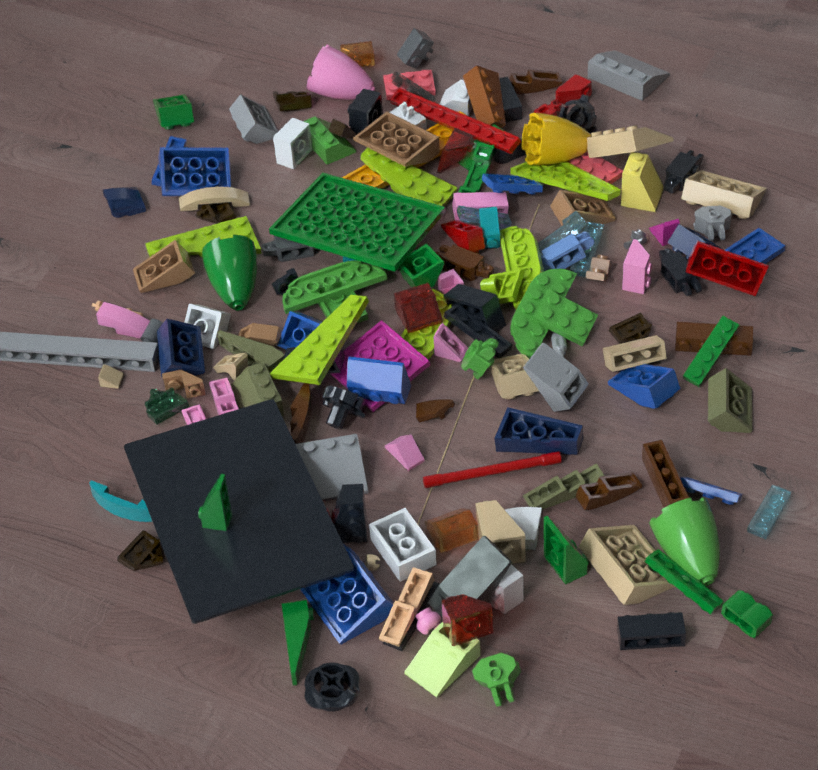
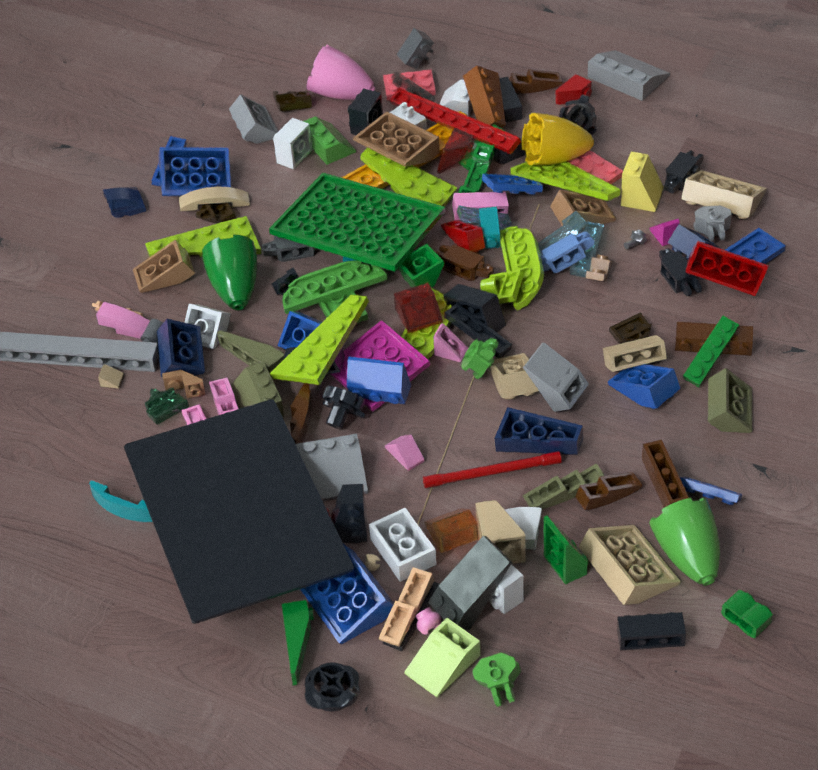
dark brown slope [117,530,163,571] -> none
green slope [153,94,194,129] -> none
green slope [198,474,232,531] -> none
tan slope [213,352,248,381] -> none
medium nougat slope [239,323,281,346] -> none
dark brown slope [329,119,357,139] -> none
clear orange slope [340,41,375,67] -> none
reddish brown slope [416,399,455,423] -> none
bright pink panel [438,269,464,295] -> none
clear red slope [442,594,493,647] -> none
bright green plate [510,269,598,359] -> none
red plate [533,99,562,116] -> none
light grey piece [551,333,567,357] -> none
tan slope [587,125,674,158] -> none
bright pink slope [622,239,652,294] -> none
green plate [644,549,724,615] -> none
clear light blue plate [747,485,791,539] -> none

